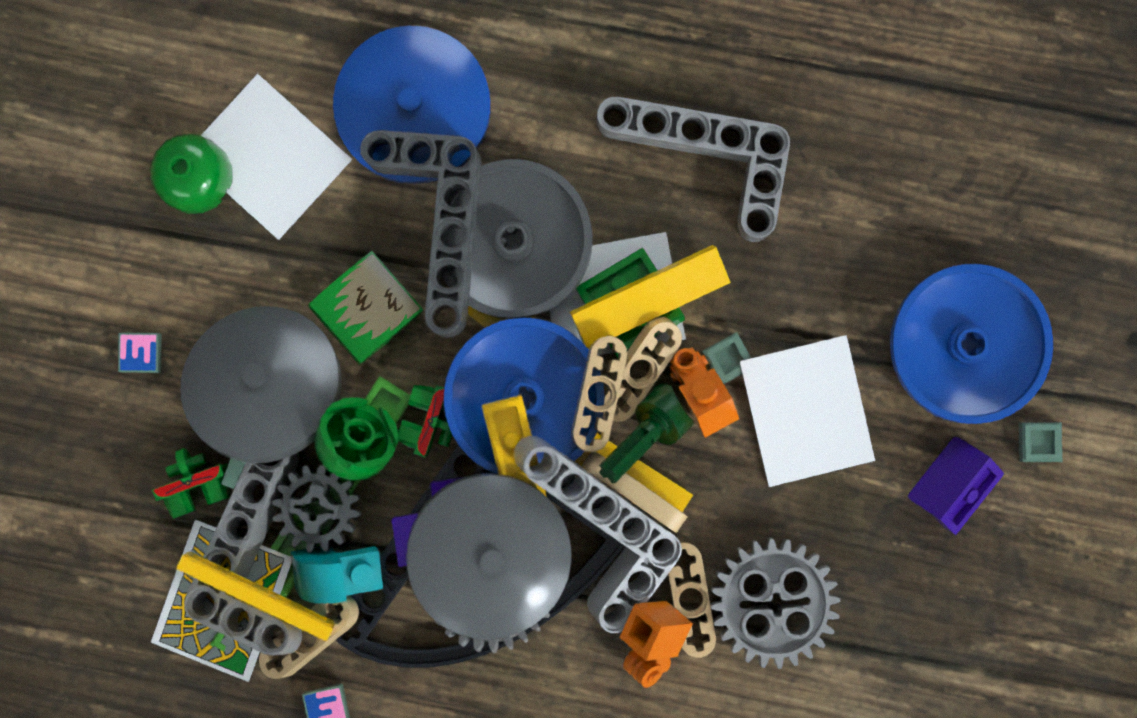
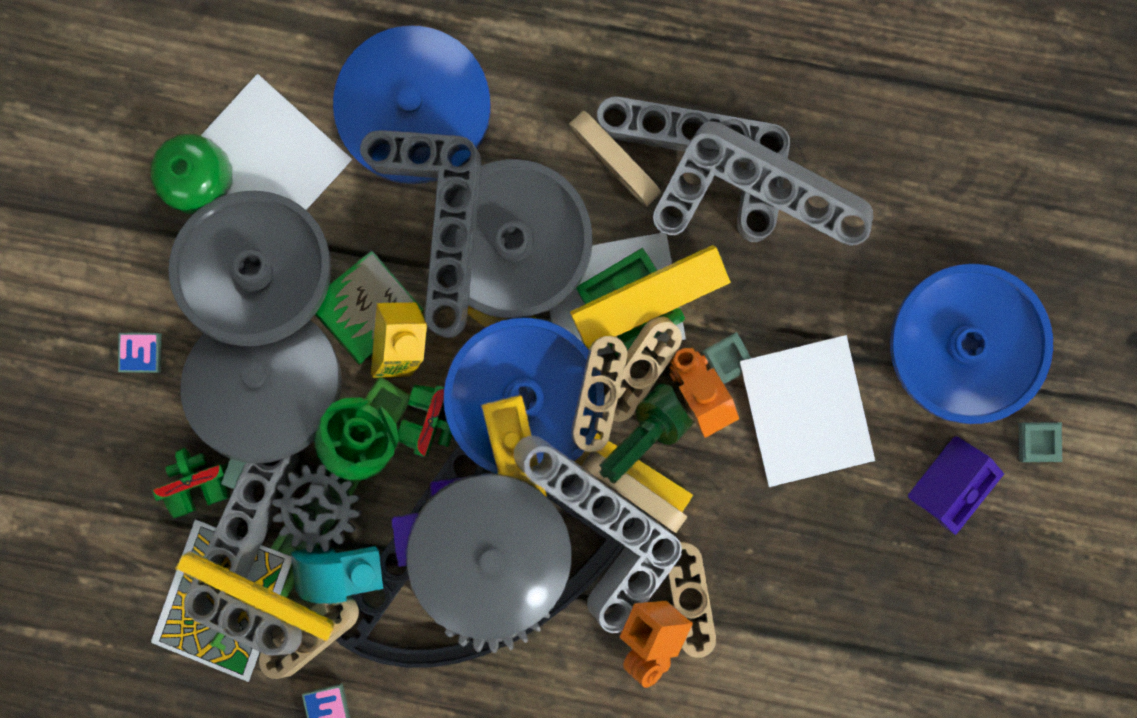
light grey gear [710,537,841,669] -> none
none -> dark grey dish [169,191,332,346]
none -> yellow slope [371,302,427,378]
none -> tan beam [568,110,661,207]
none -> light grey beam [653,122,873,245]

